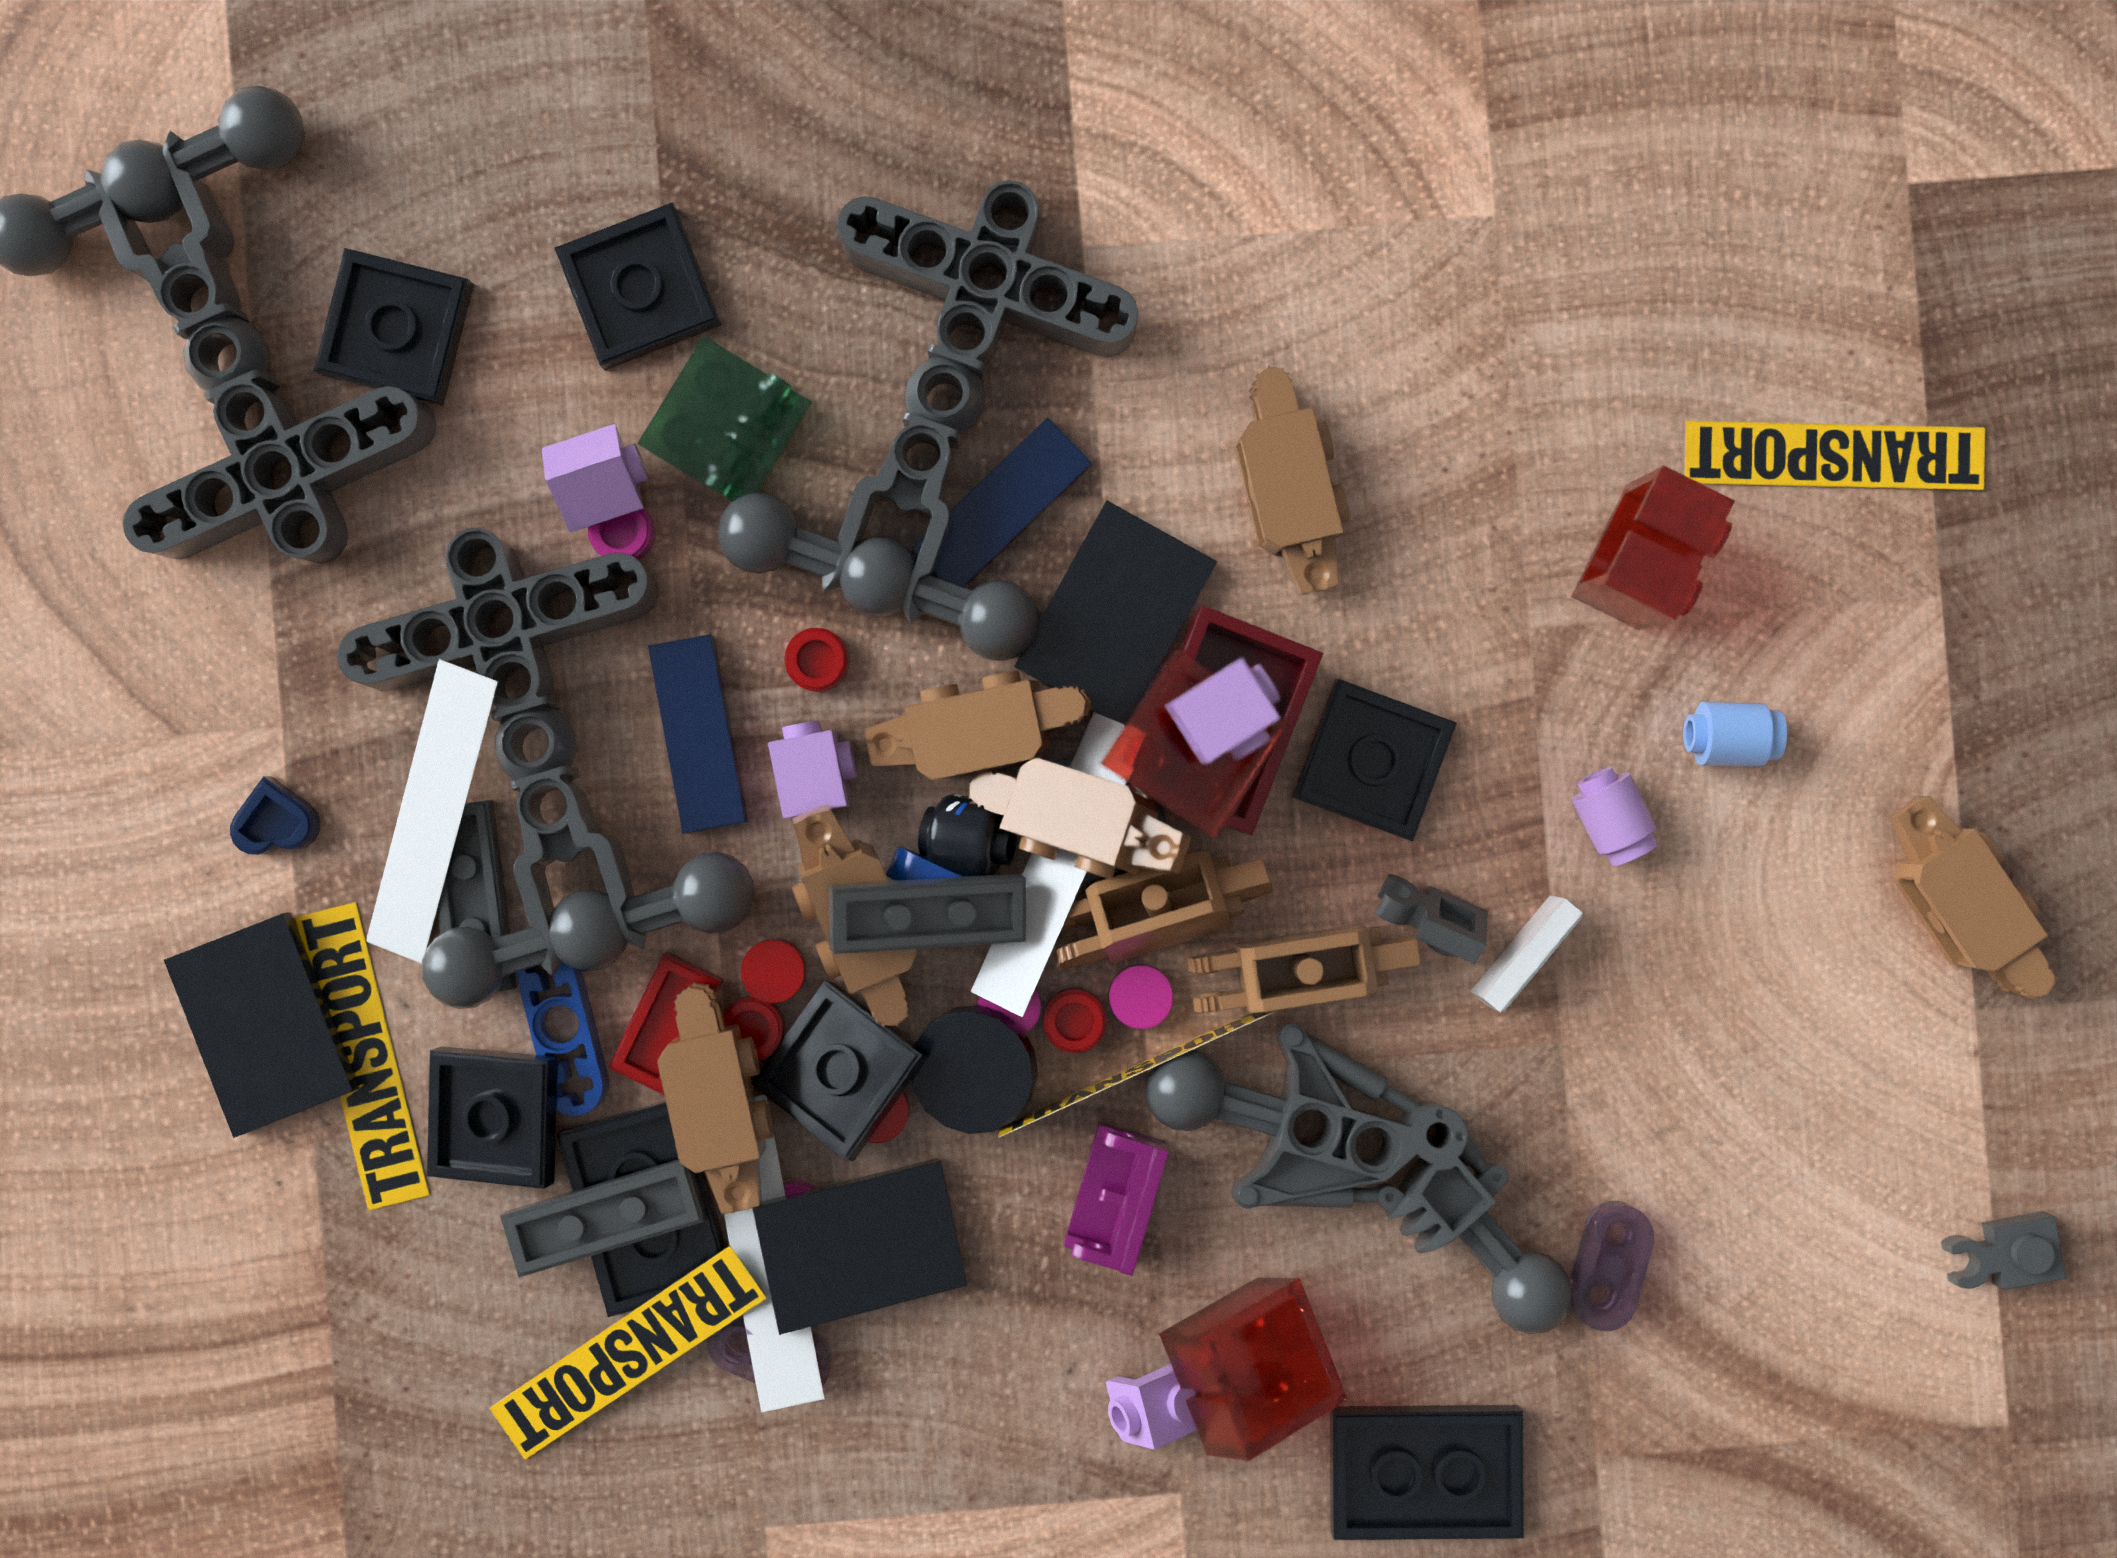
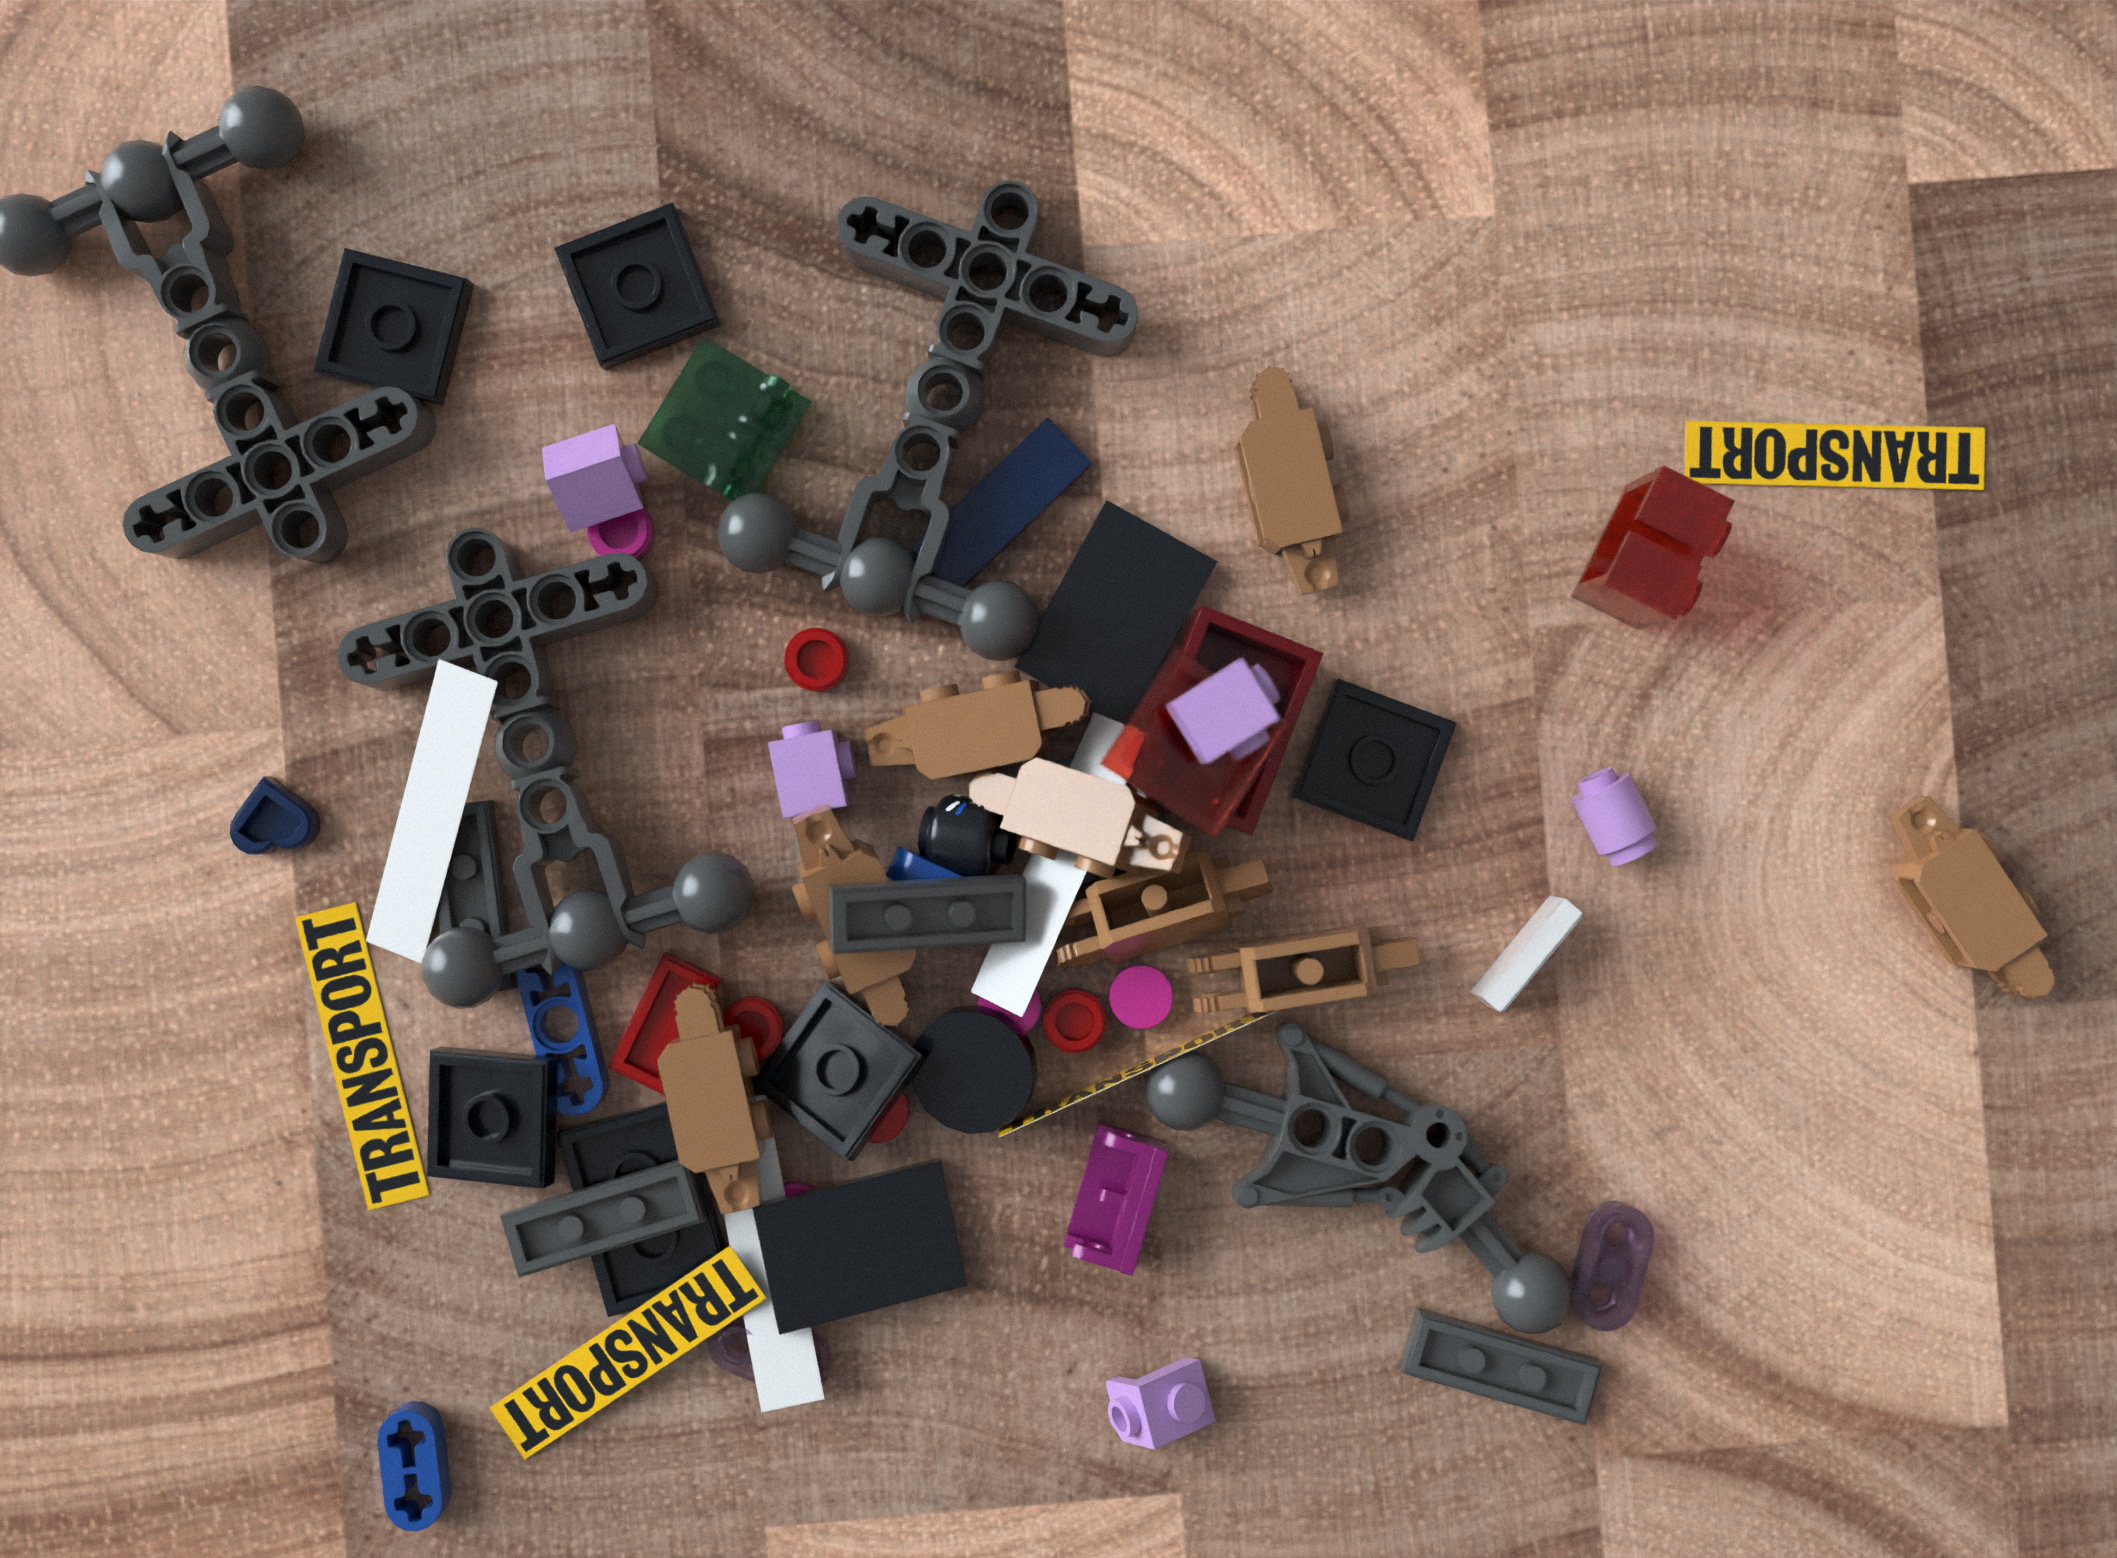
black tile [164,912,360,1138] -> none
dark blue tile [648,634,748,833] -> none
red tile [741,938,807,1004] -> none
clear red piece [1159,1278,1348,1461] -> none
black tile [1330,1405,1524,1540] -> none
dark grey plate [1375,874,1488,964] -> none
light blue brick [1683,702,1787,767] -> none
dark grey plate [1941,1211,2067,1290] -> none
none -> blue beam [377,1401,451,1532]
none -> dark grey tile [1399,1307,1603,1426]

